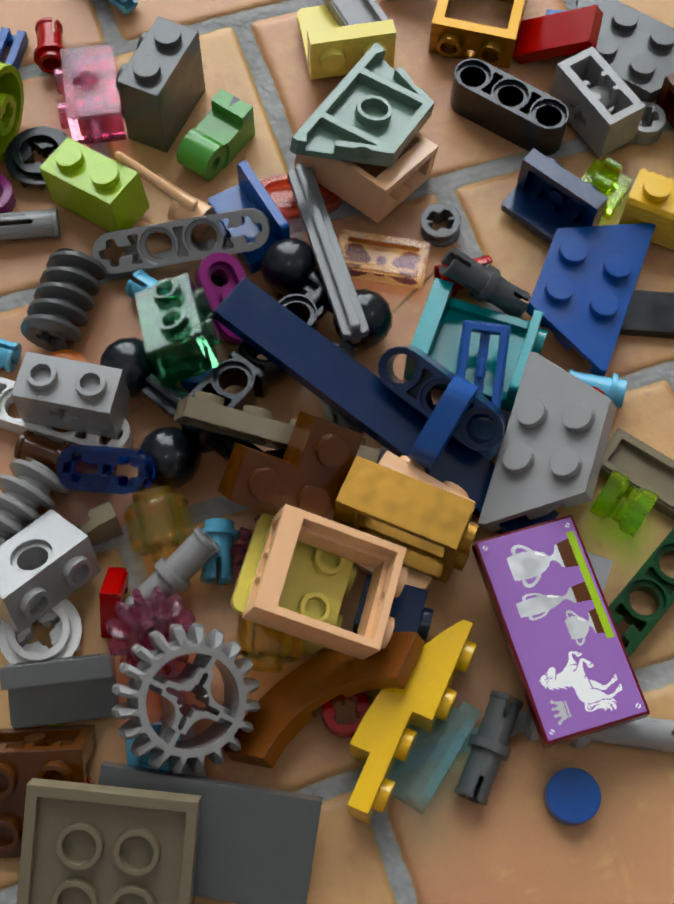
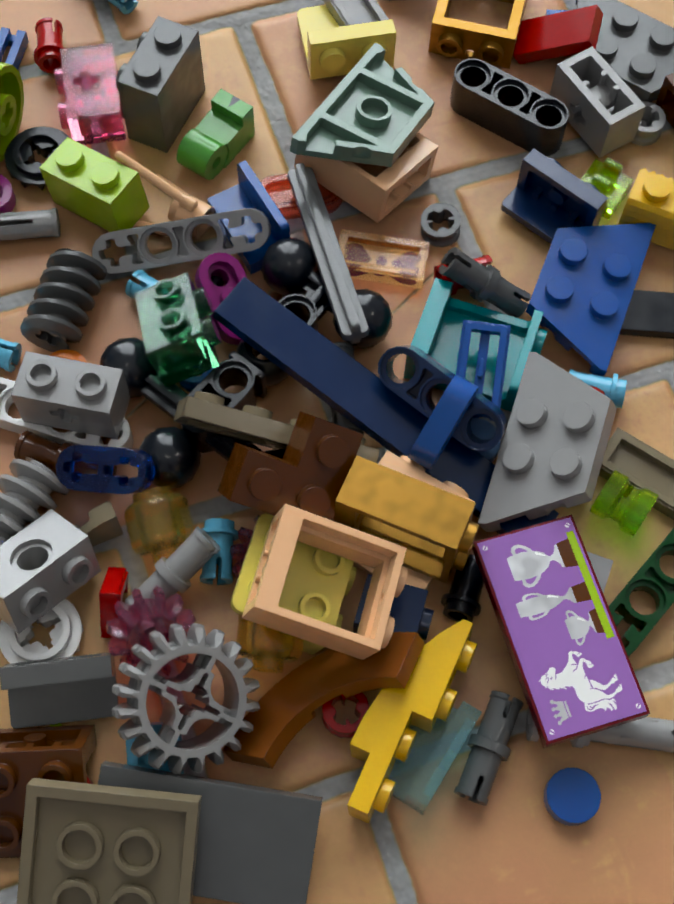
none -> black pin [441,554,484,622]

